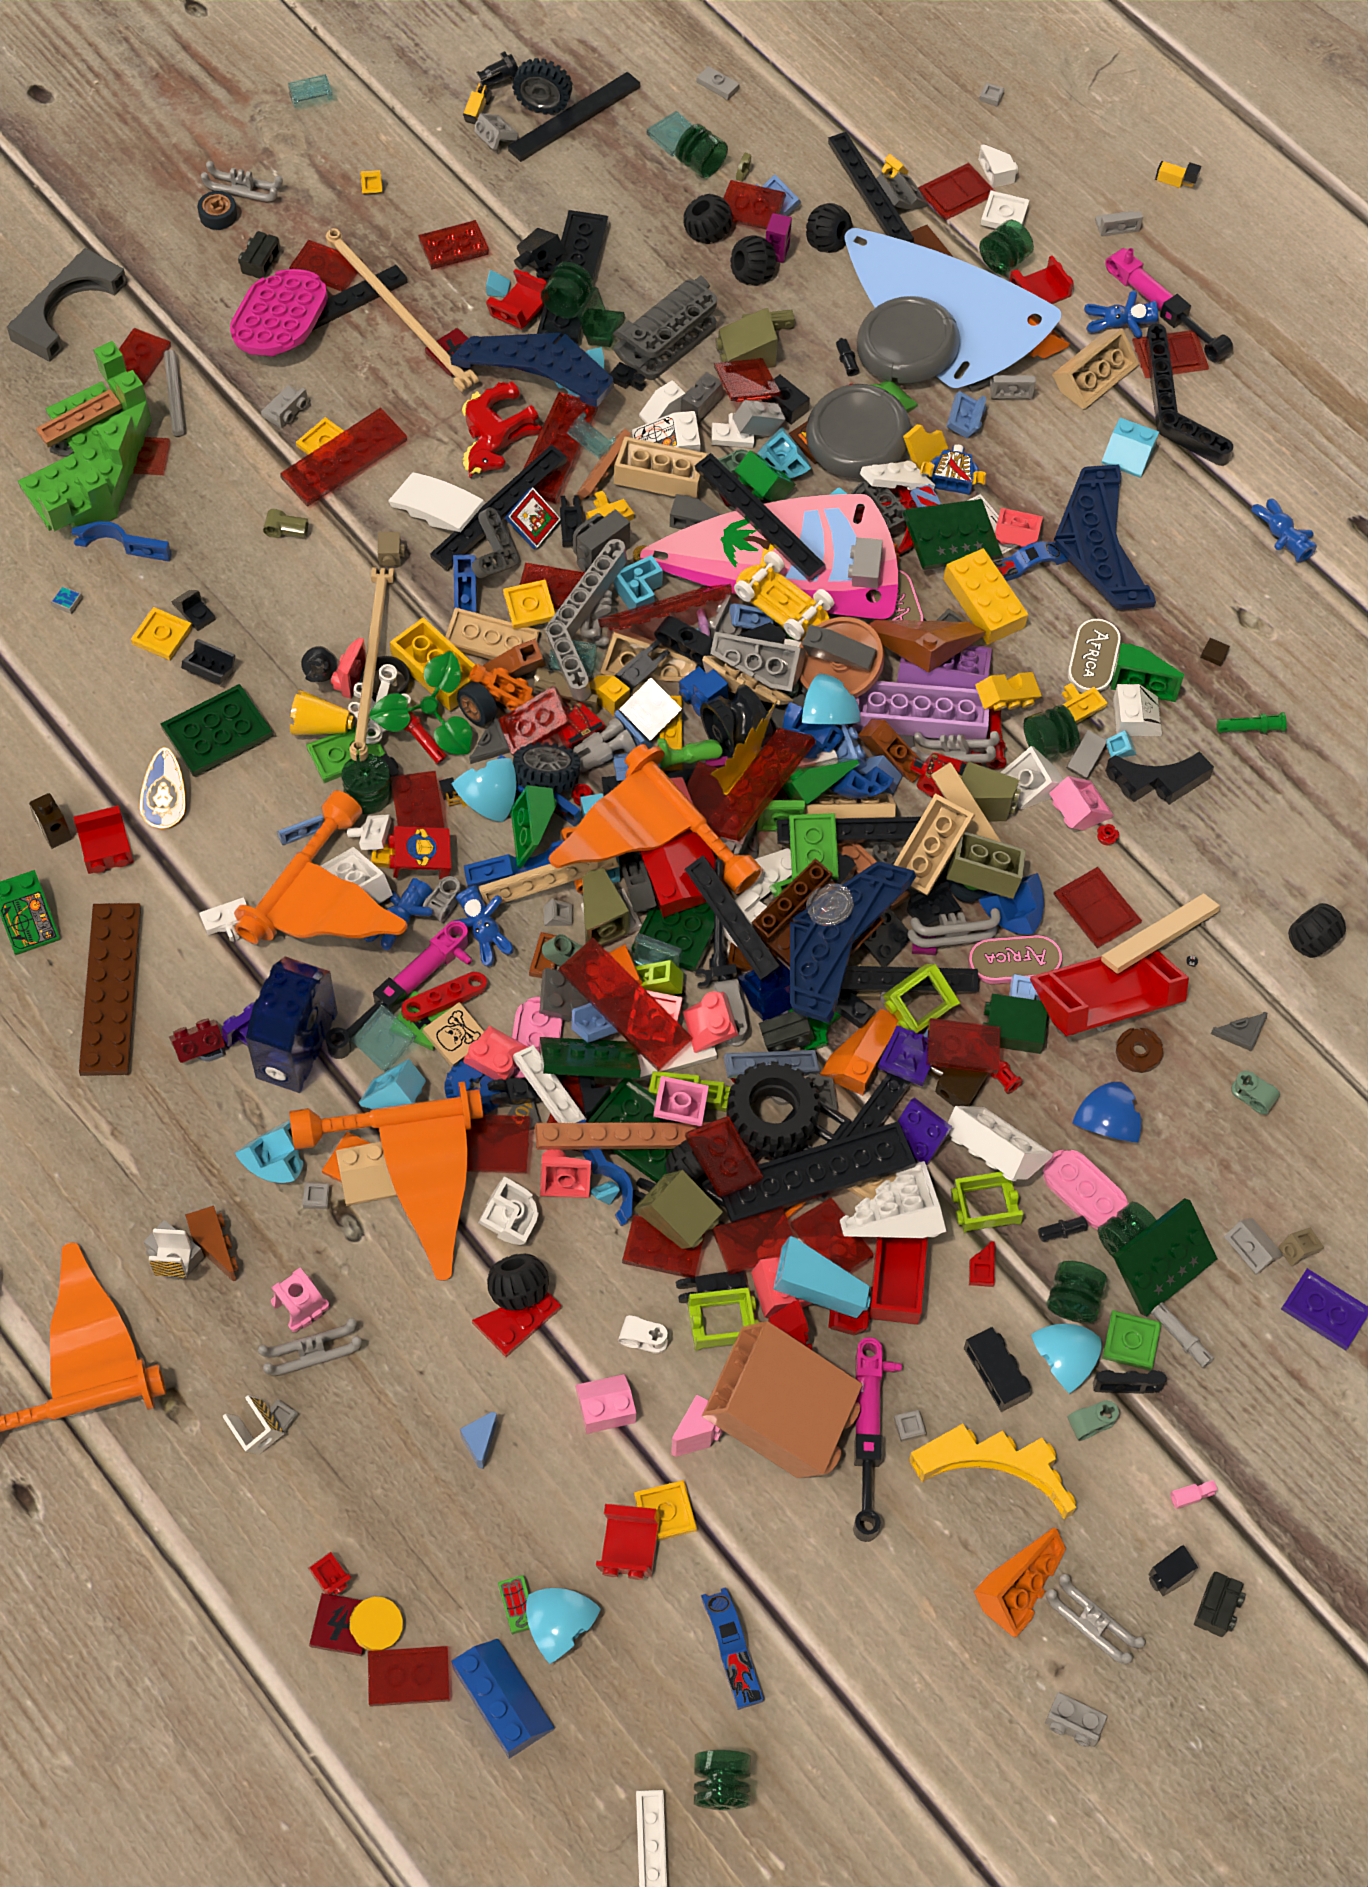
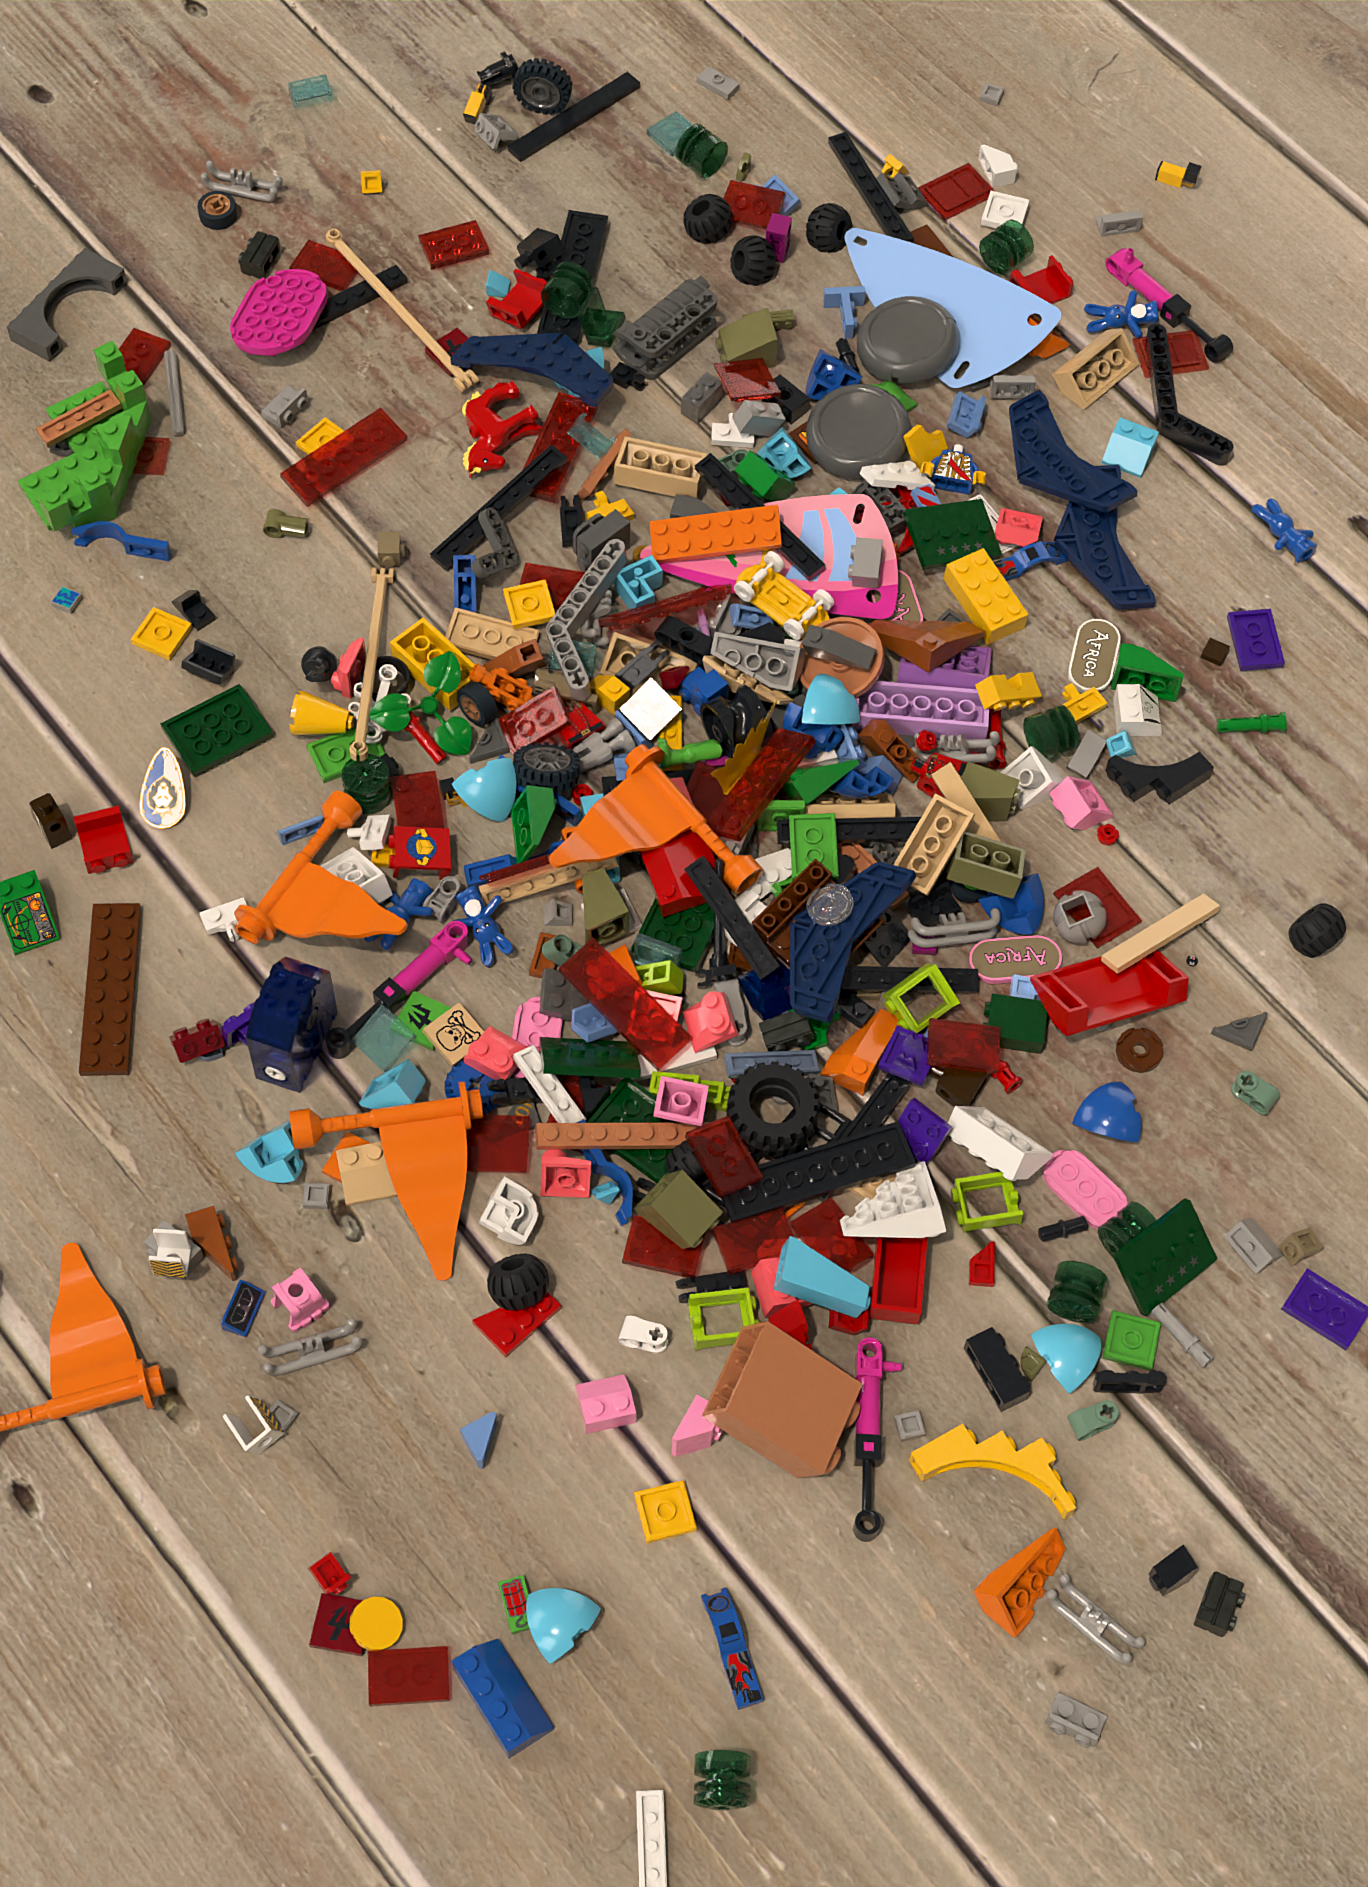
white slope [388,472,485,532] -> none
red plate [401,972,487,1022] -> none
tile [505,487,560,549] -> none
red panel [596,1504,661,1580] -> none
dark grey slope [619,854,657,912] -> none
white slope [632,411,700,452] -> none
white slope [639,380,685,424] -> none
bright pink bar [1170,1480,1218,1509] -> none
none -> slope [221,1279,265,1337]
none -> clear red piece [479,853,551,883]
none -> orange plate [650,505,782,564]
none -> dark red slope [659,666,690,689]
none -> blue brick [806,349,862,400]
none -> medium blue bracket [823,286,865,339]
none -> red plate [916,730,937,752]
none -> dark blue wing [1009,389,1138,512]
none -> olive tile [1020,1346,1046,1382]
none -> light grey piece [1053,890,1107,943]
none -> dark purple plate [1227,609,1285,671]

